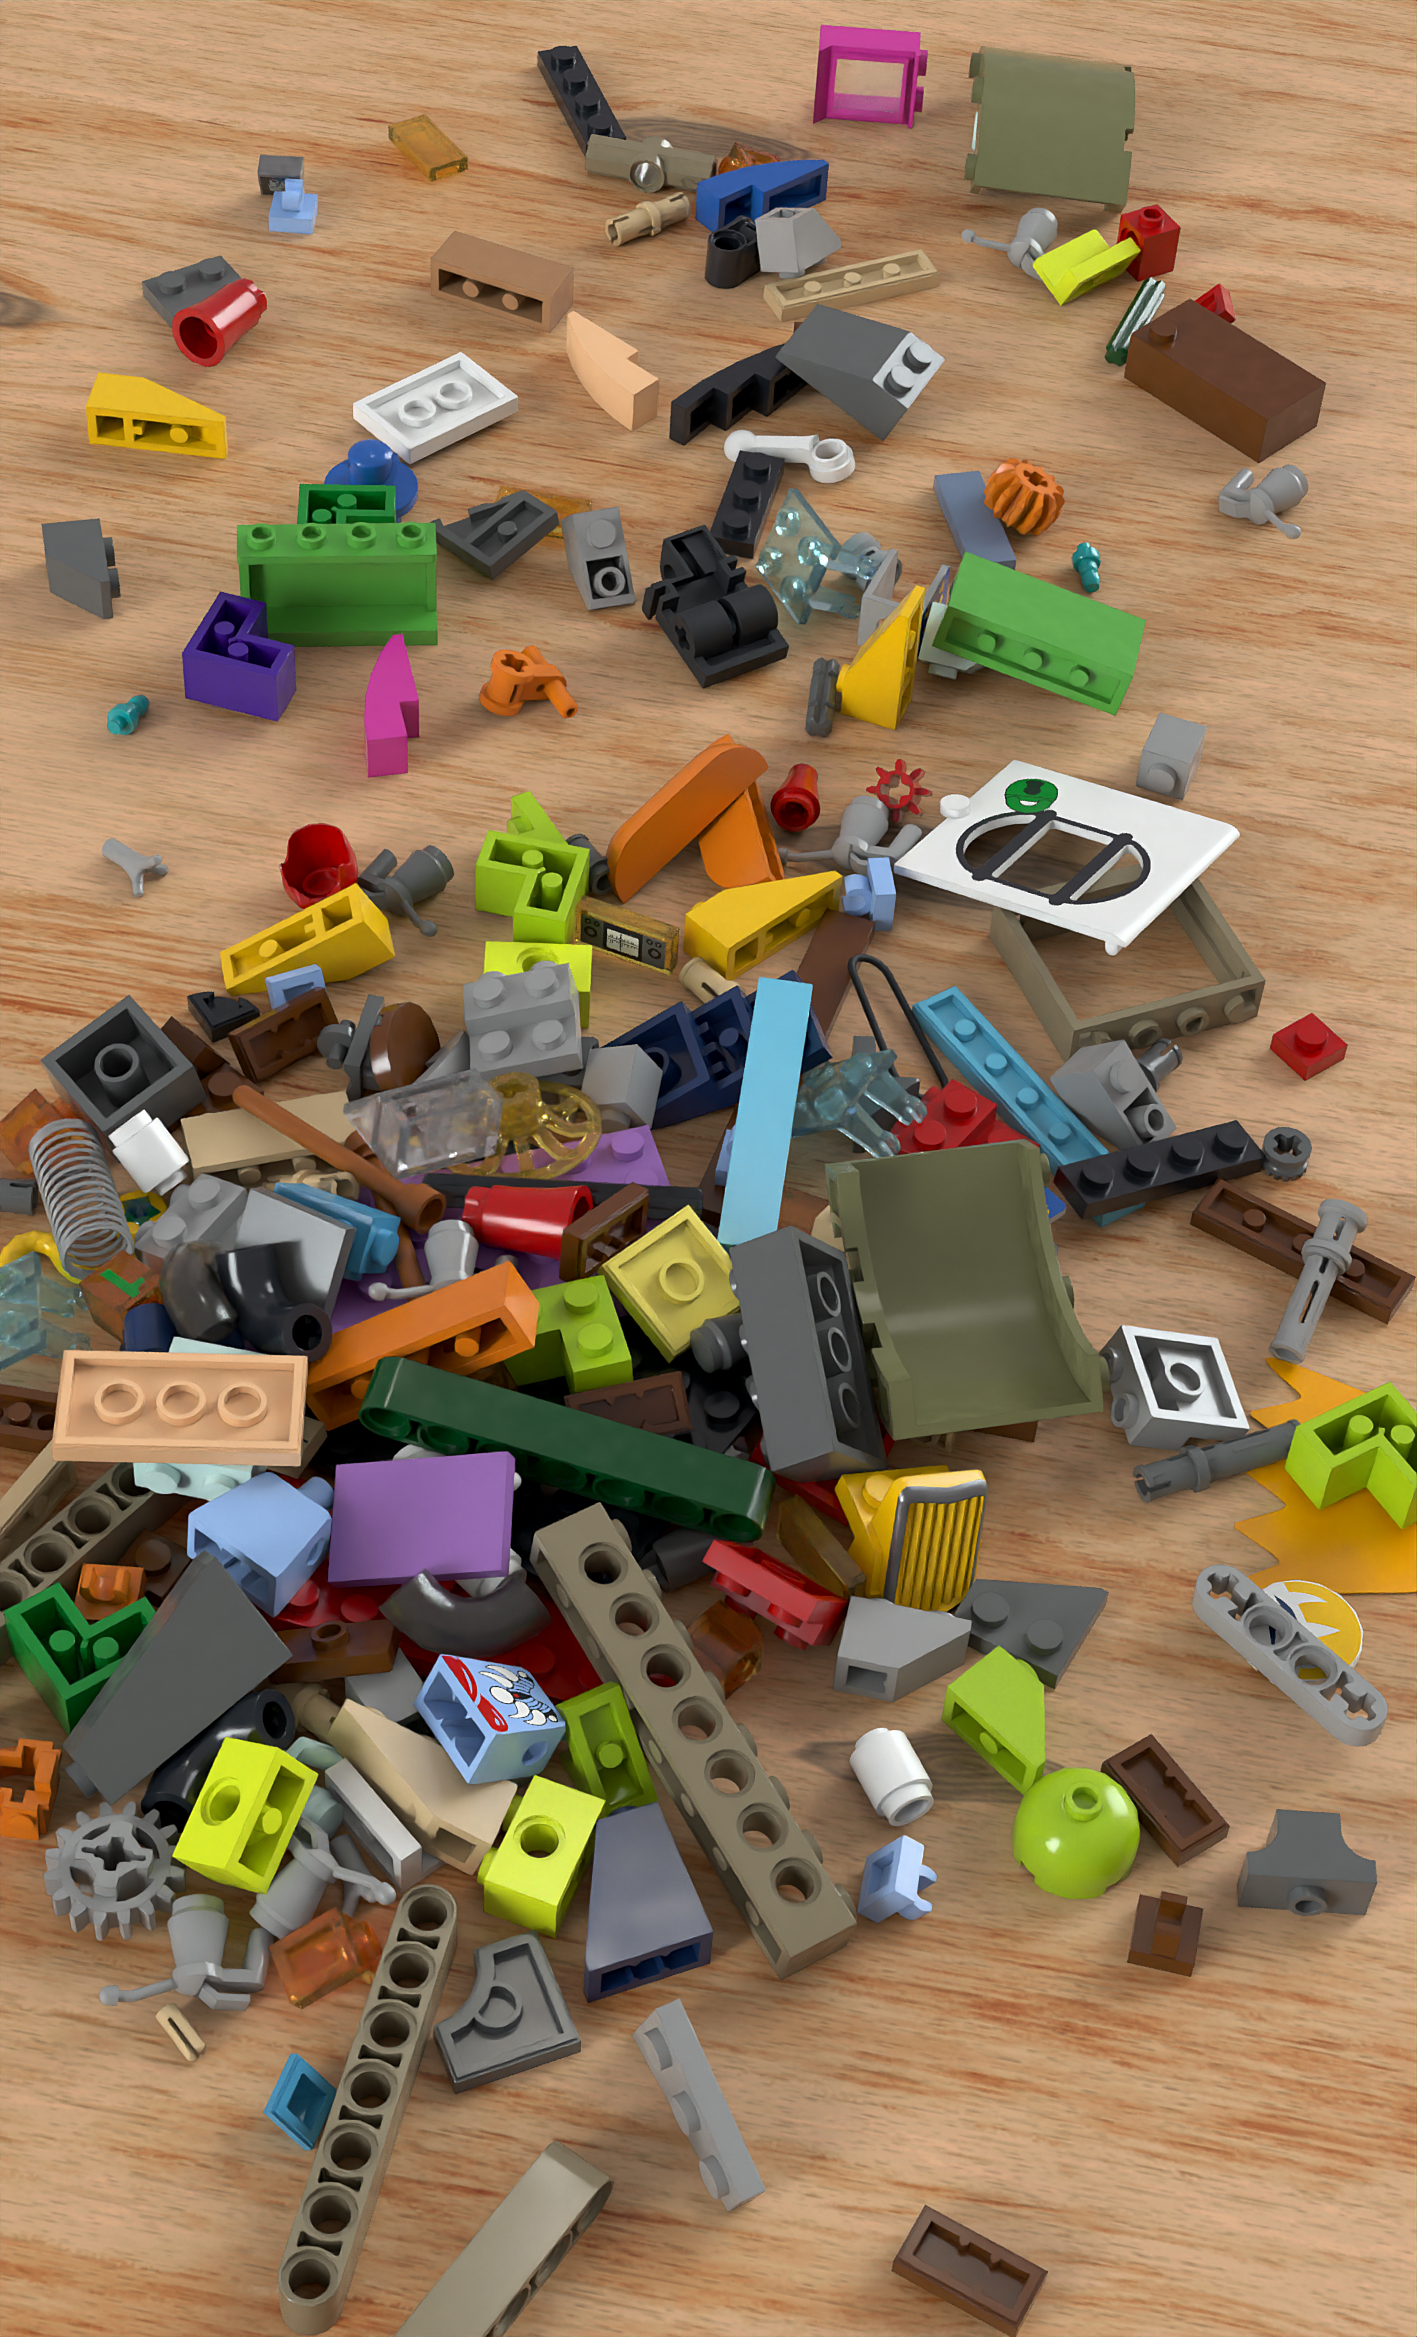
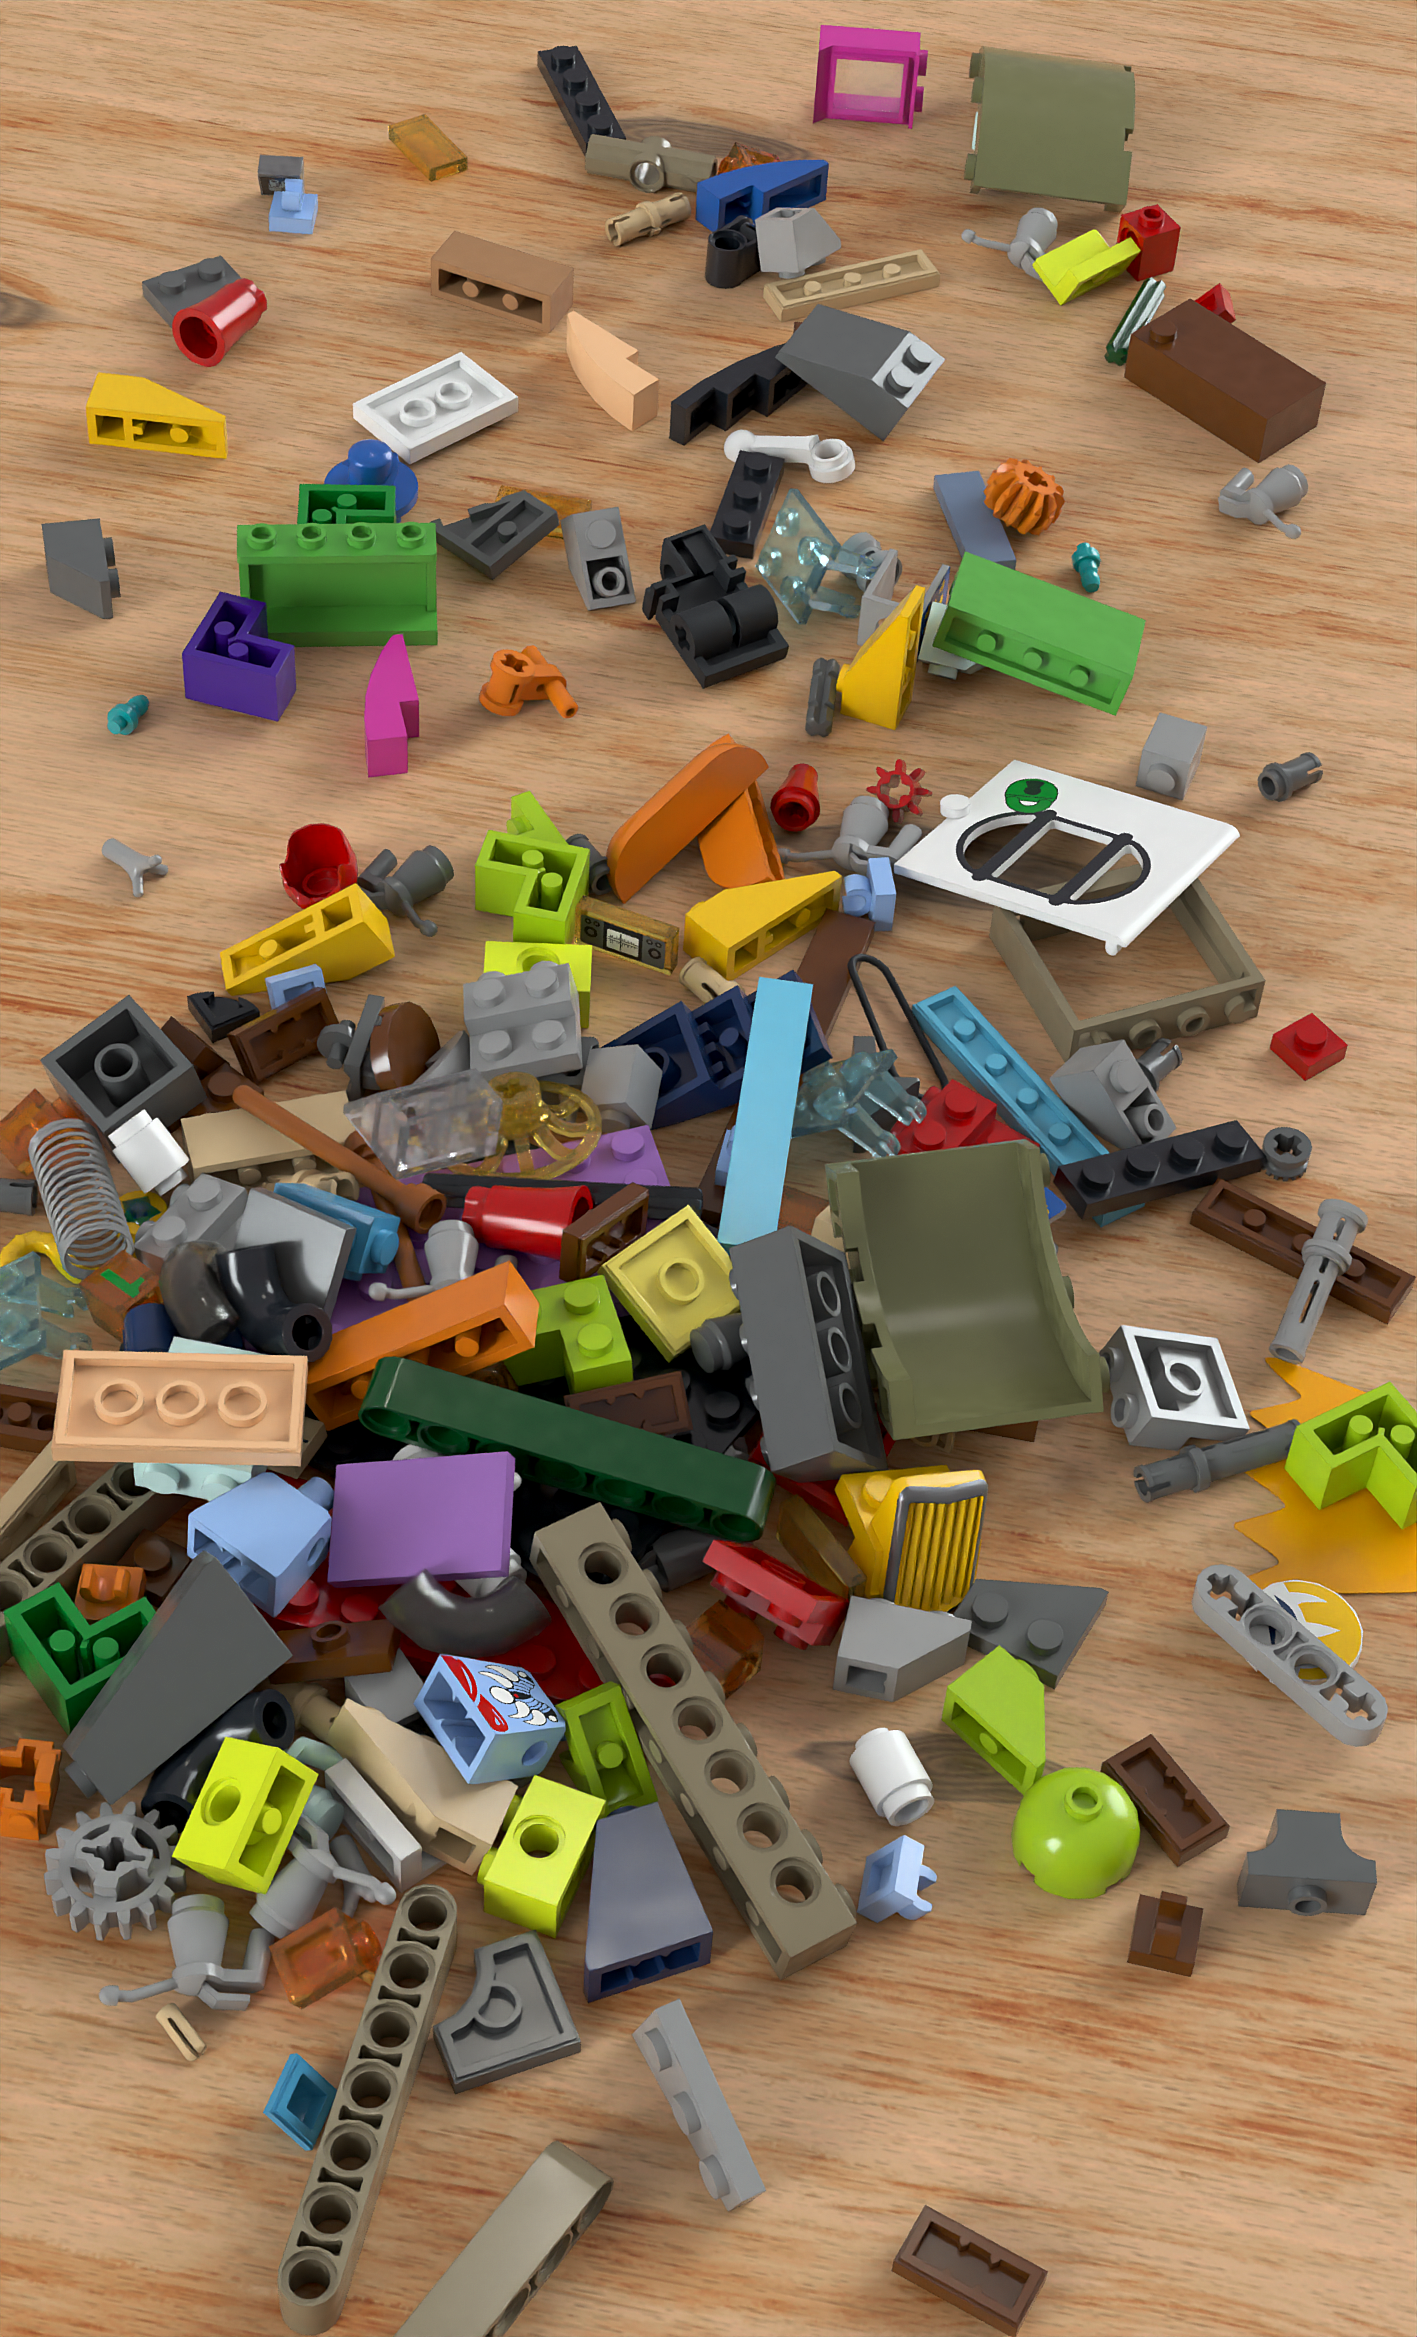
none -> dark grey pin [1258,752,1323,802]

